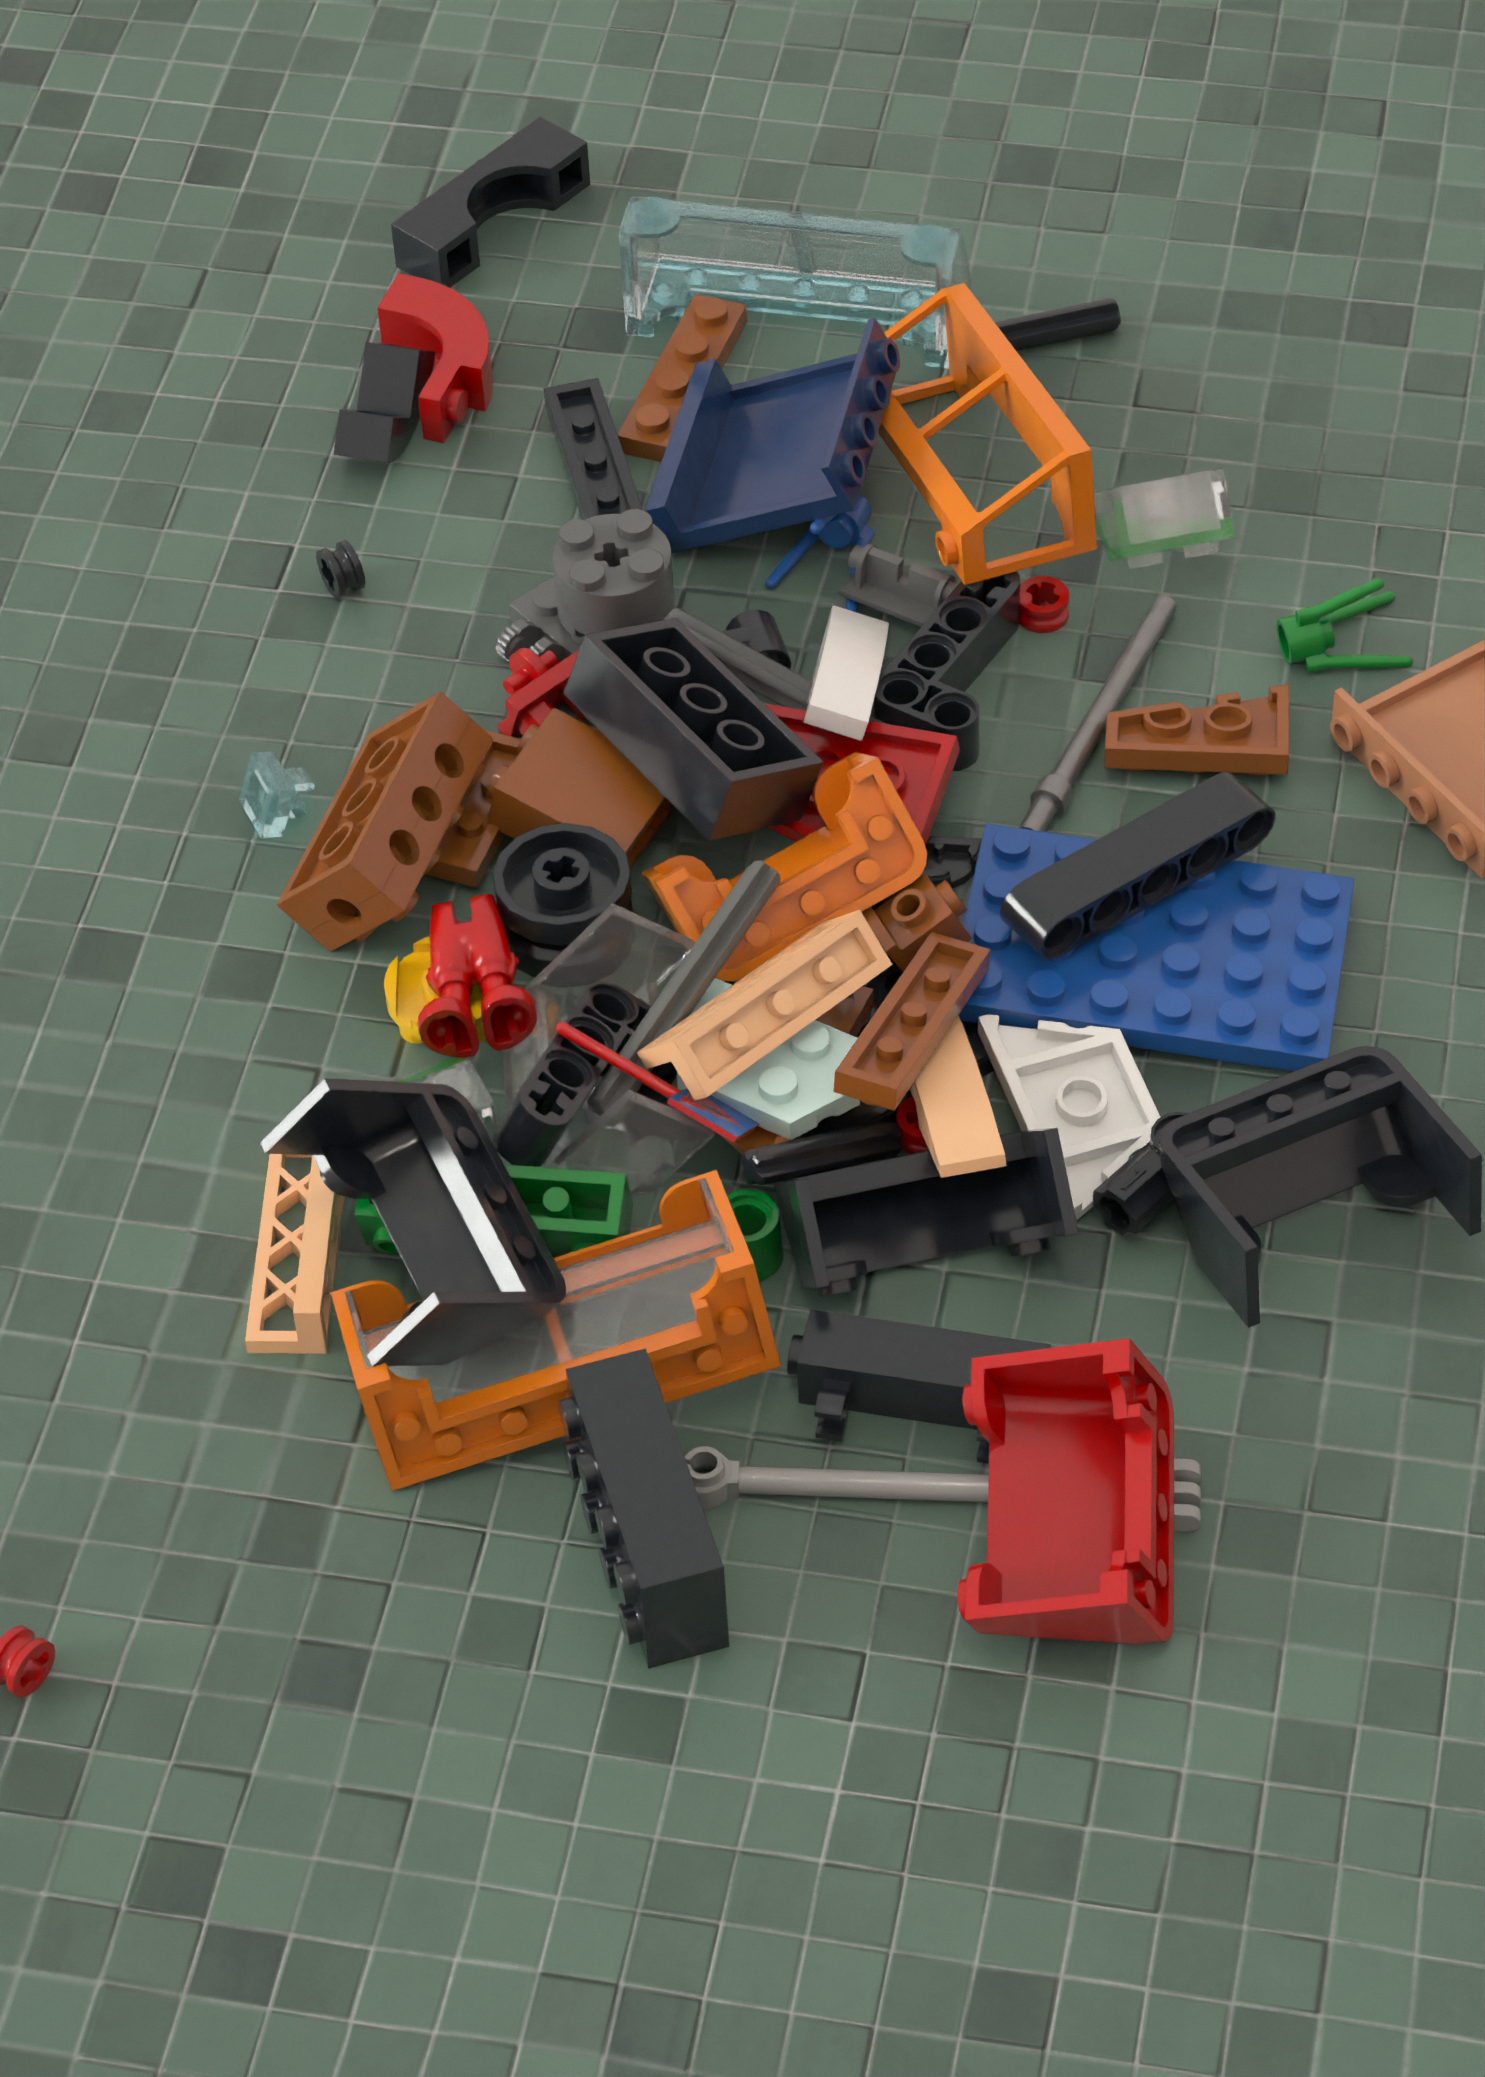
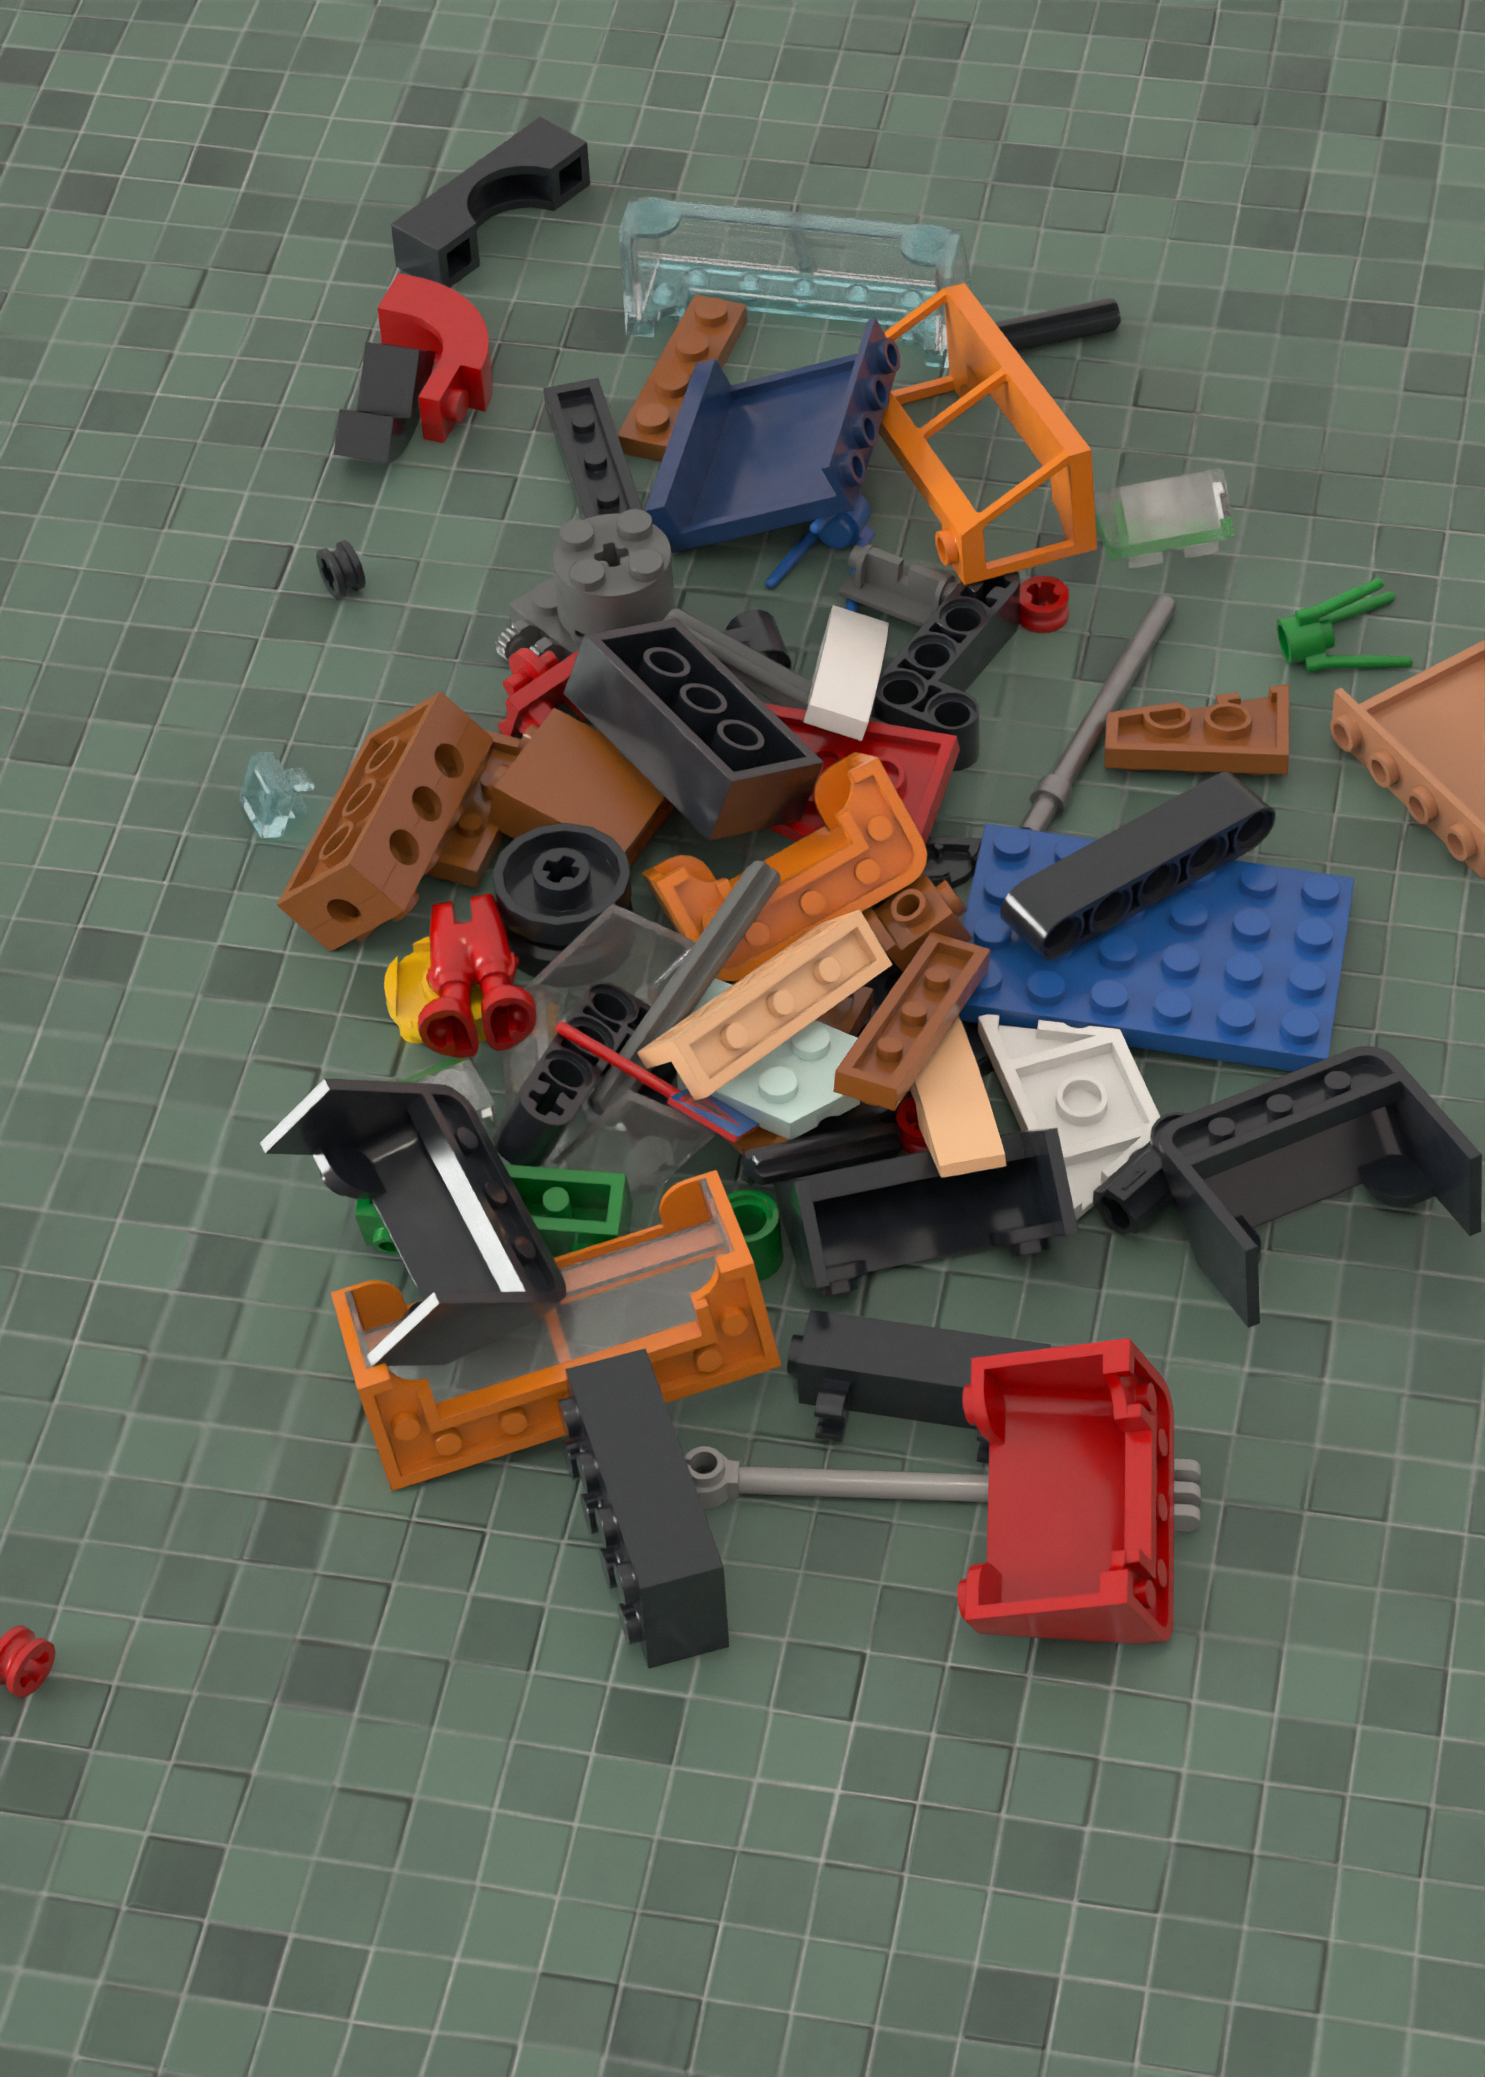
light nougat fence [245,1154,345,1354] -> none

